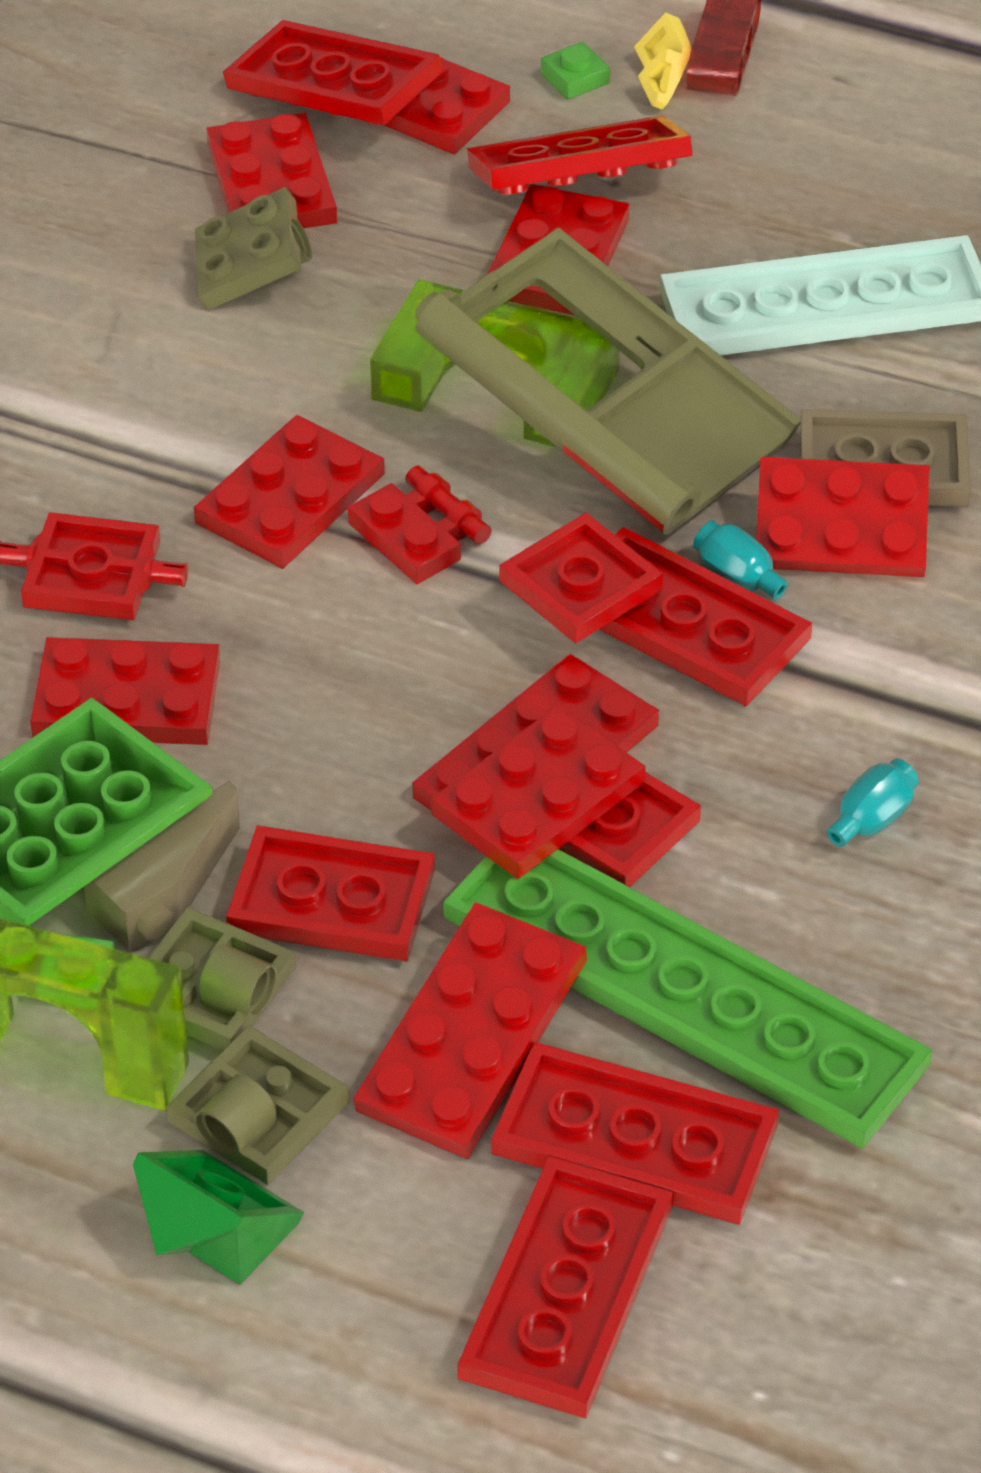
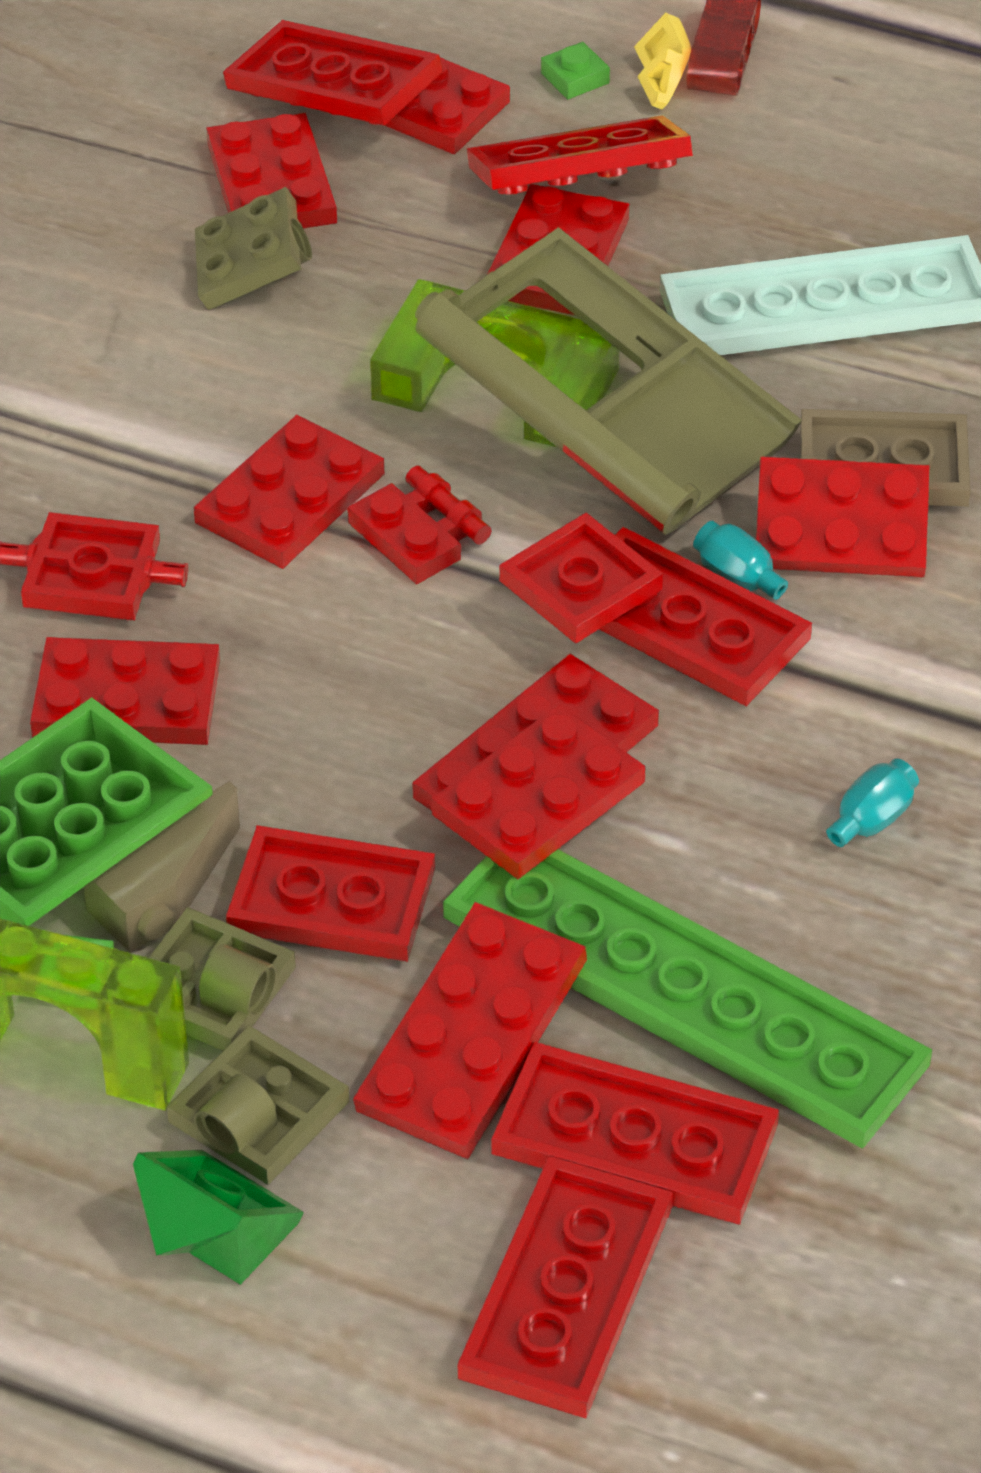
red plate [559,772,701,887] -> none

